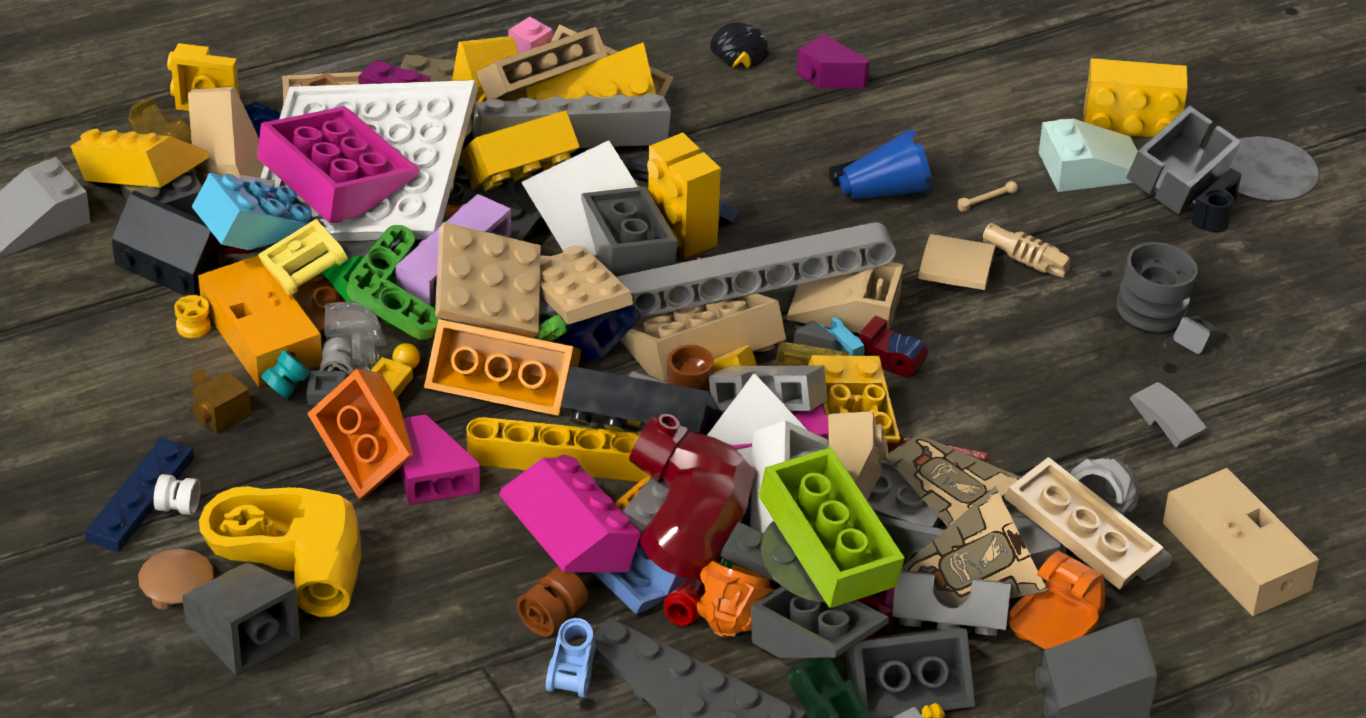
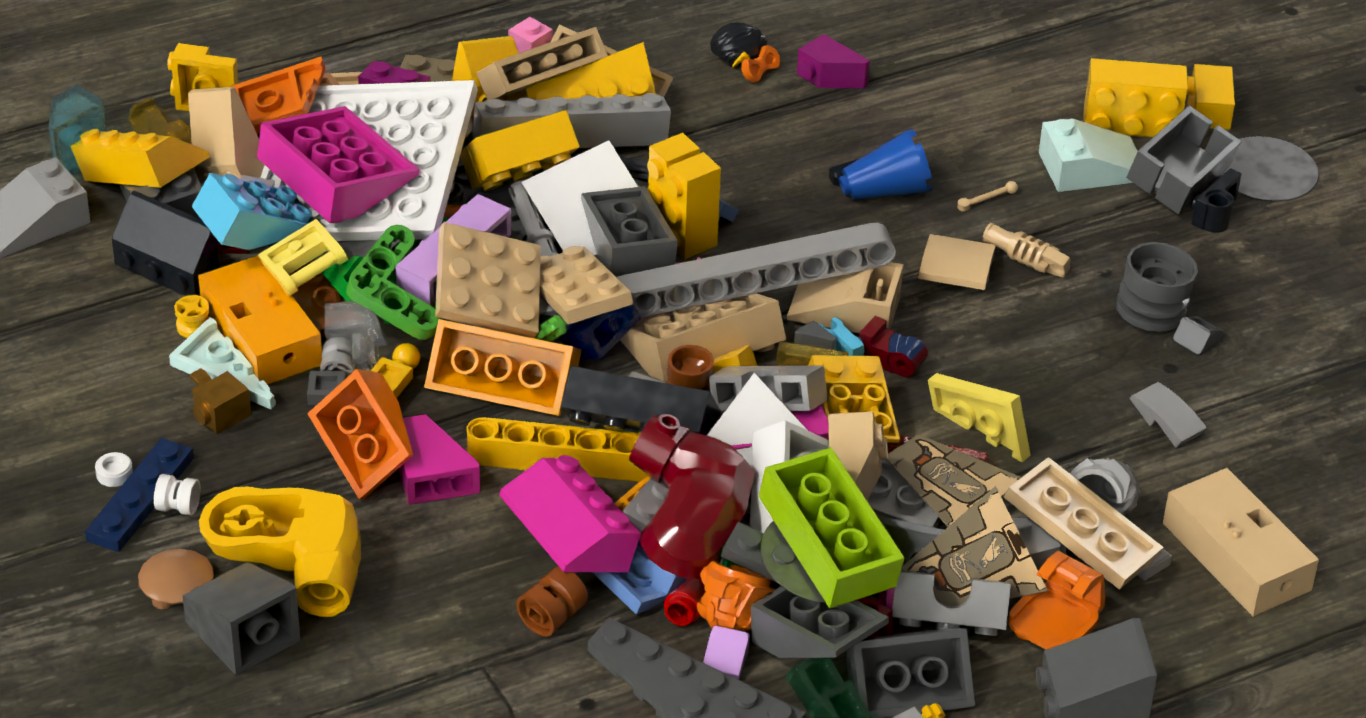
teal wheel [261,349,311,399] -> none
light blue piece [546,618,596,698] -> none
none -> clear light blue slope [48,85,107,175]
none -> white tile [95,452,133,487]
none -> light aqua wing [169,317,276,409]
none -> orange wing [230,56,326,134]
none -> light grey pin [508,180,558,256]
none -> lavender slope [703,626,750,679]
none -> orange piece [741,45,780,83]
none -> light yellow wing [928,373,1031,462]
none -> yellow brick [1186,64,1235,130]

